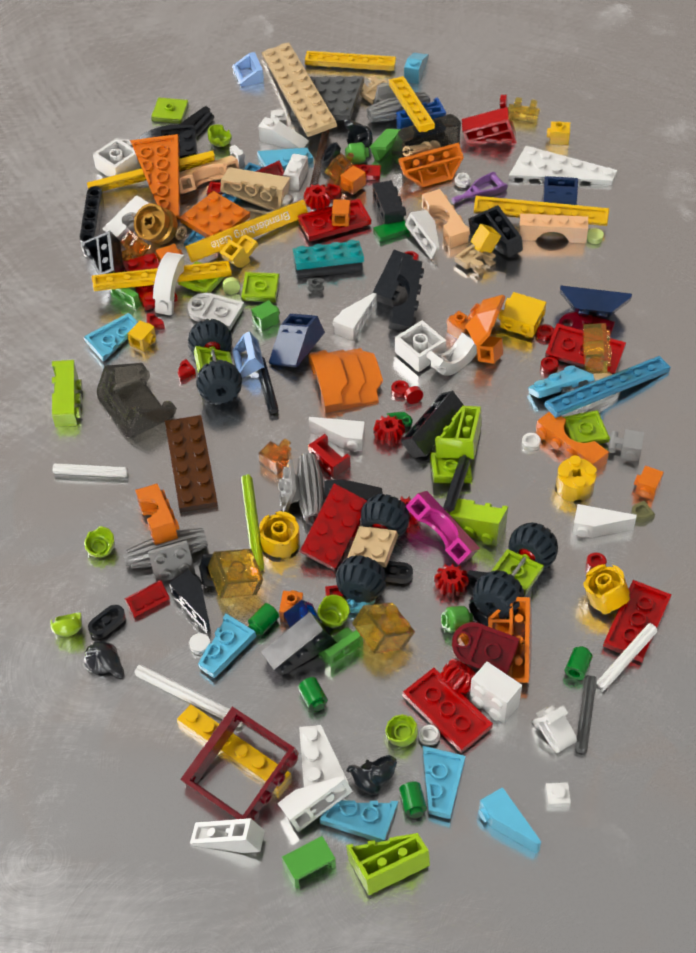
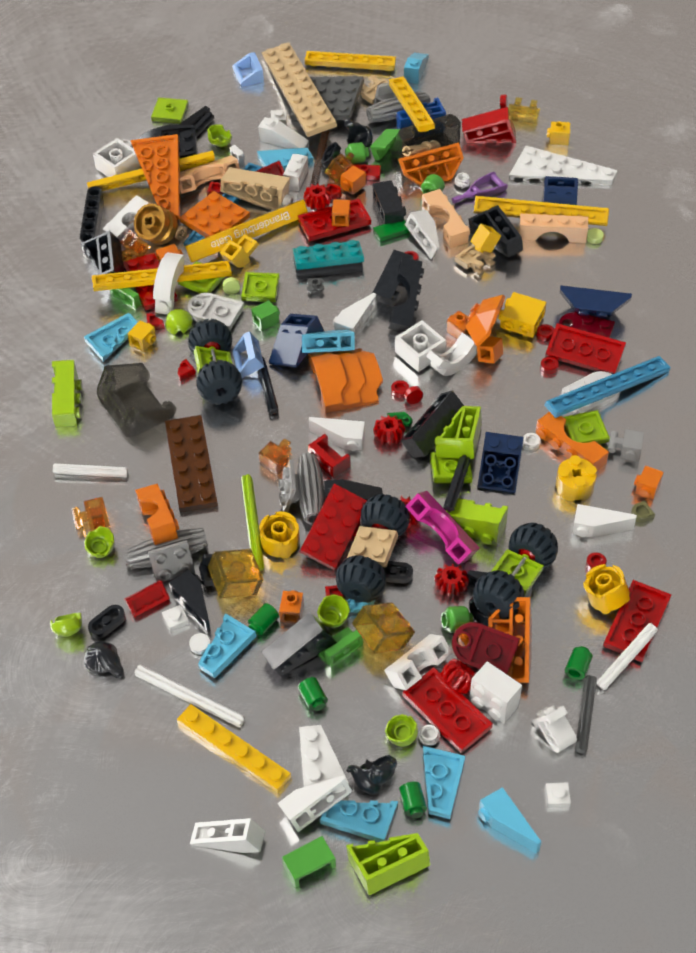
dark red window [180,706,299,822] -> none
clear blue panel [284,600,321,628] -> none
medium azure wing [528,366,595,398] -> none
clear yellow brick [583,323,612,374] -> none
none -> clear orange brick [72,497,110,531]
none -> white plate [162,605,189,632]
none -> lime hair [165,309,193,335]
none -> medium azure slope [302,330,355,353]
none -> white arch [384,634,452,690]
none -> bright green head [421,174,445,194]
none -> dark blue slope [477,432,524,493]

